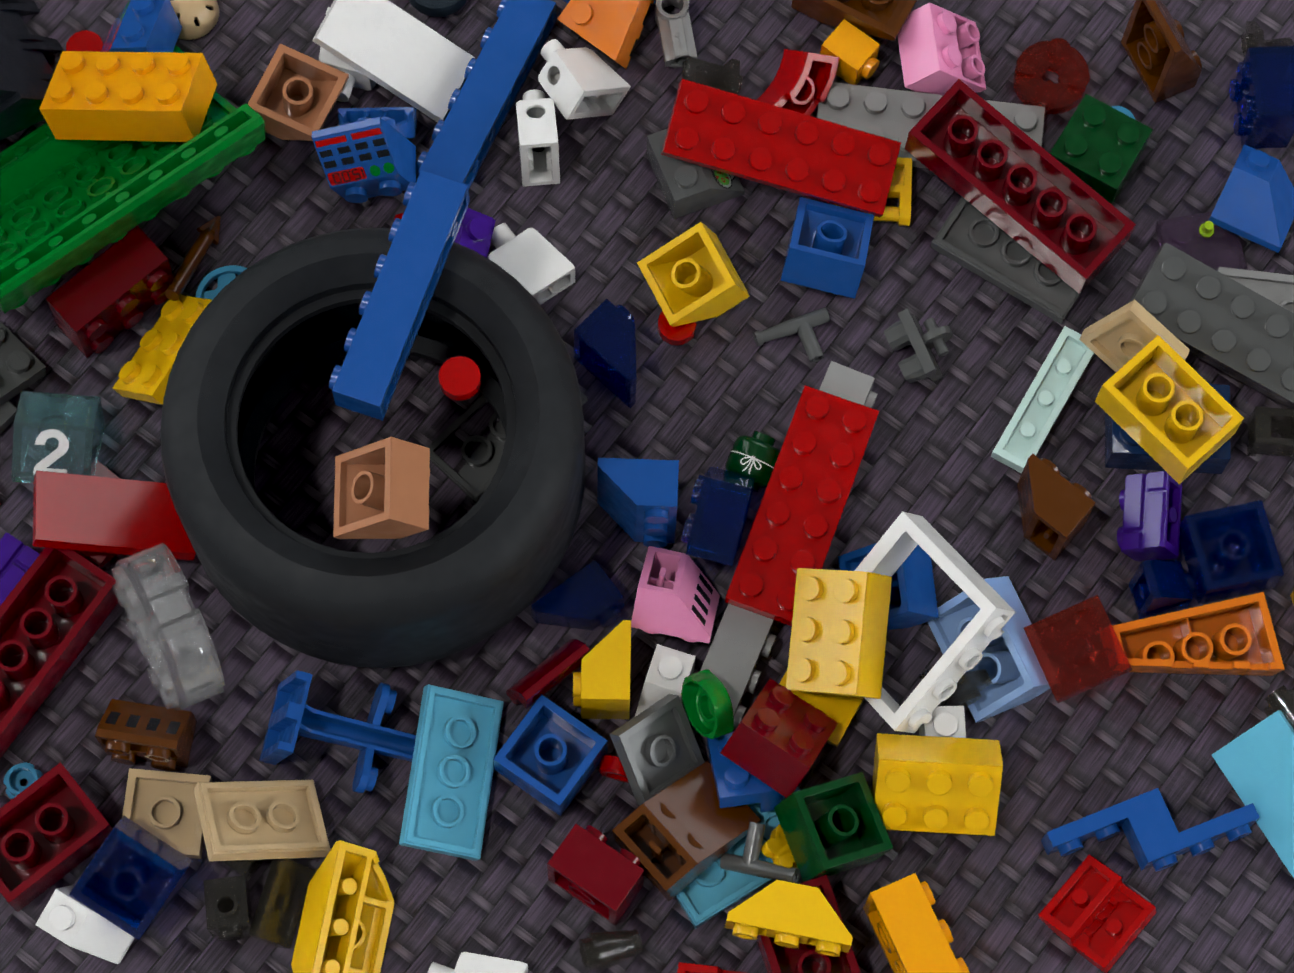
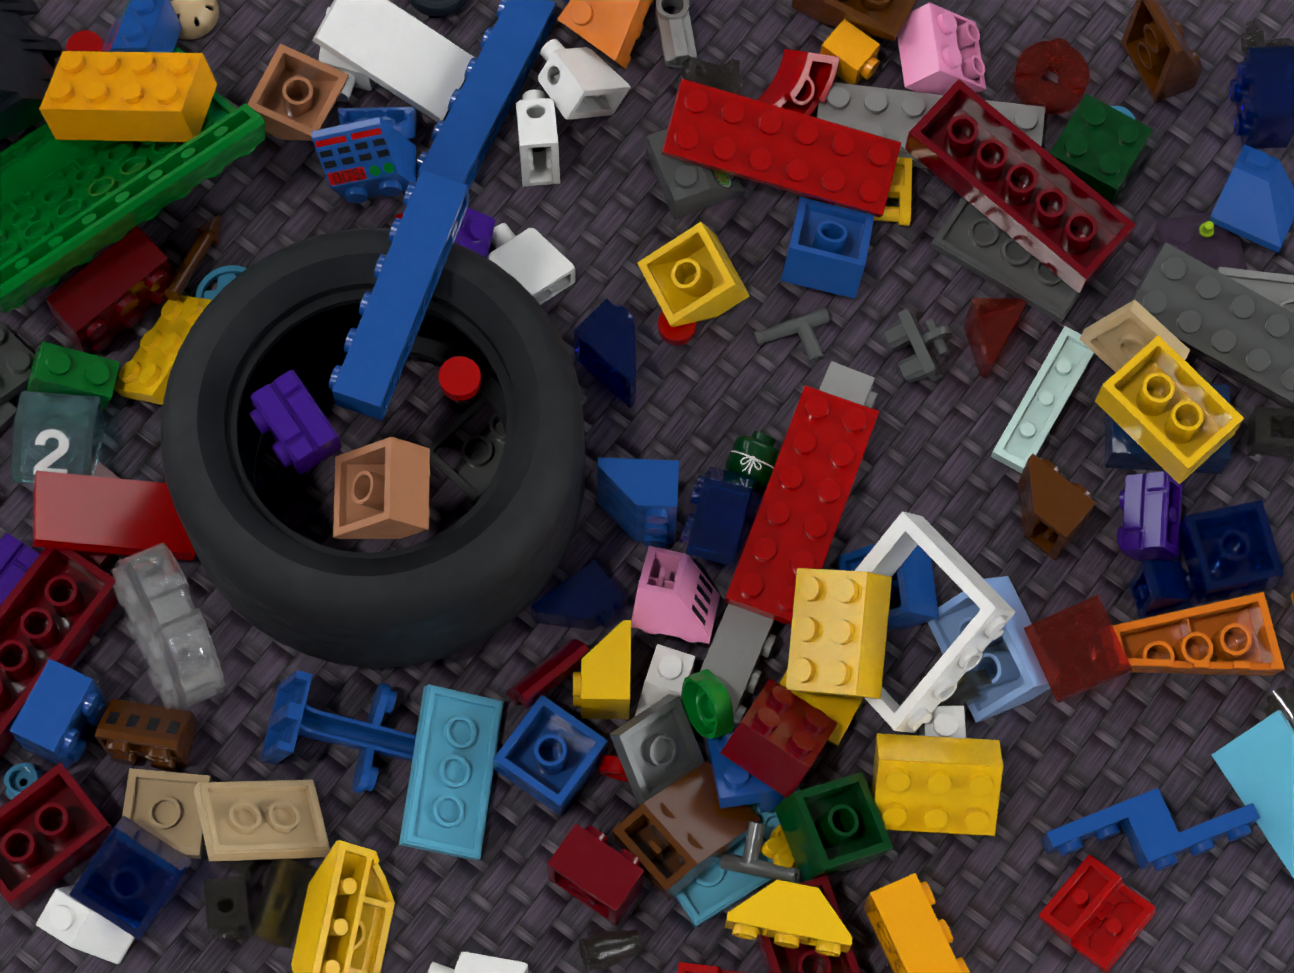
none -> blue brick [10,659,106,770]
none -> green brick [27,341,120,411]
none -> dark purple brick [249,370,342,474]
none -> clear red slope [963,298,1027,379]

